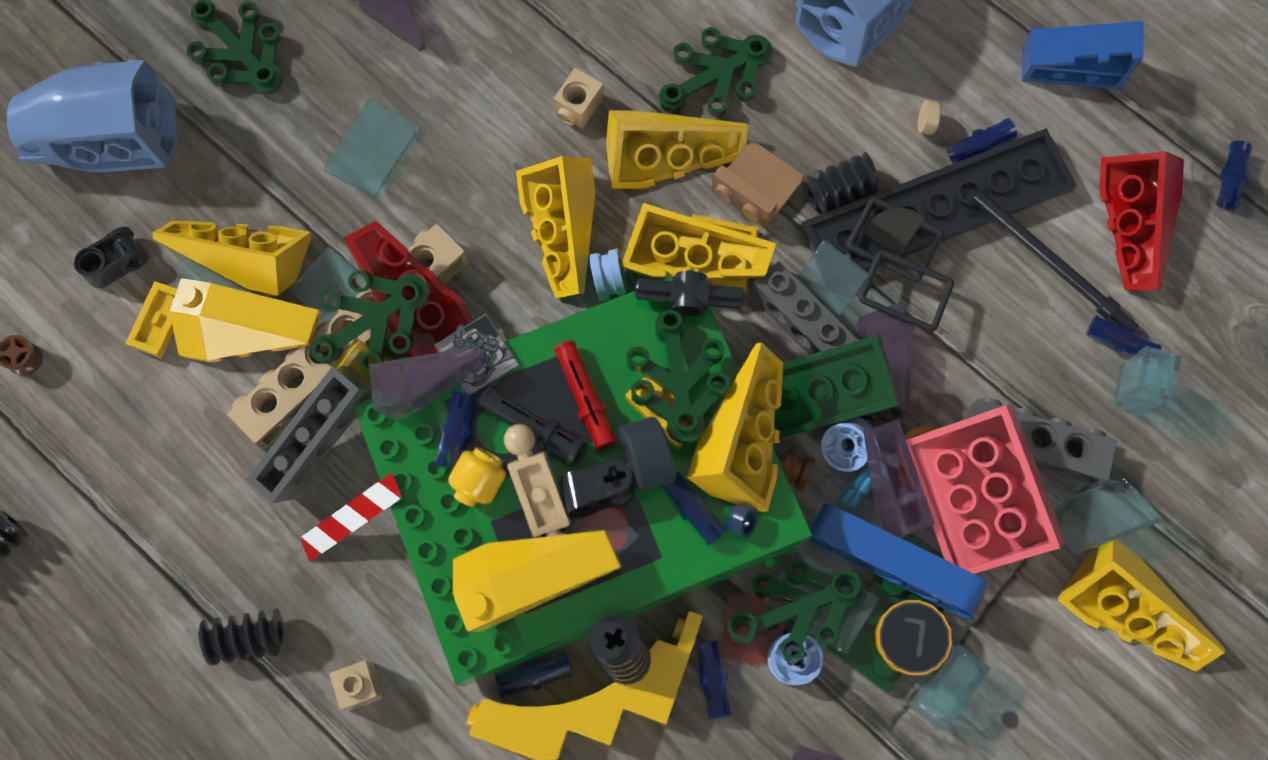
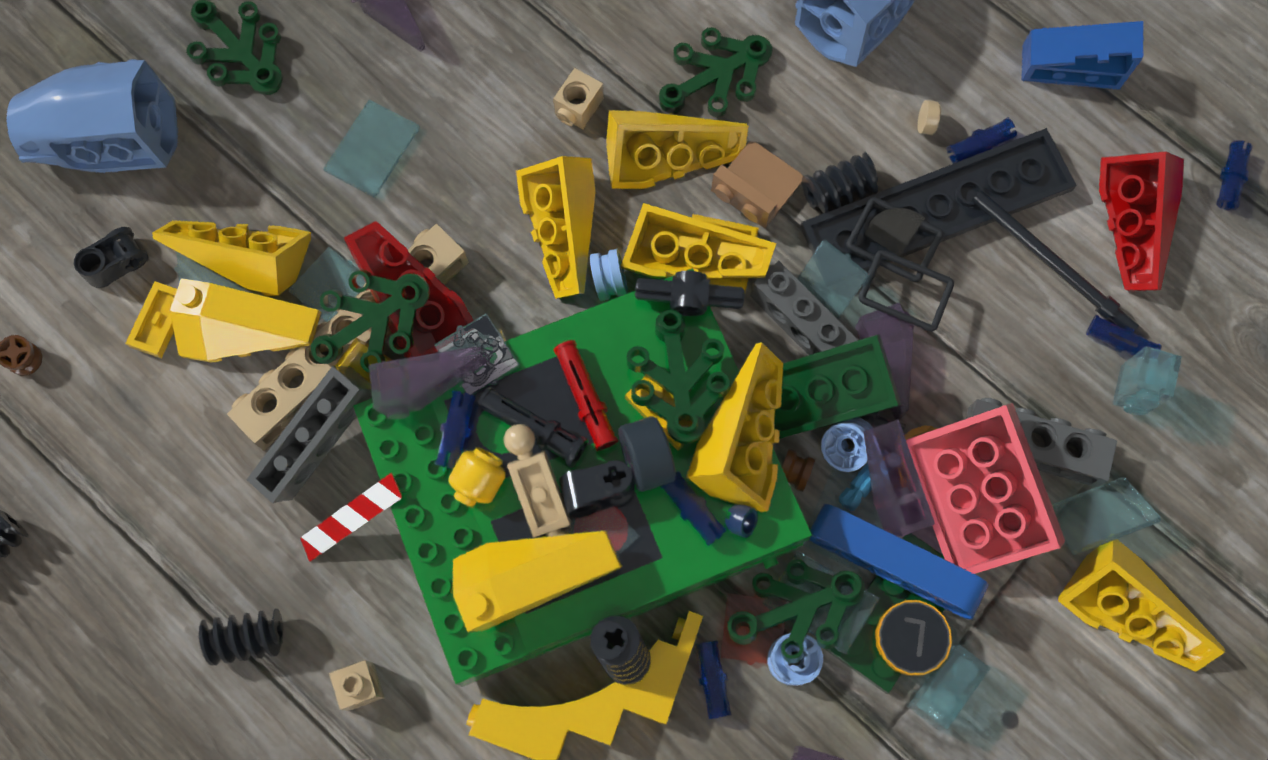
pin [495,653,573,699] -> none

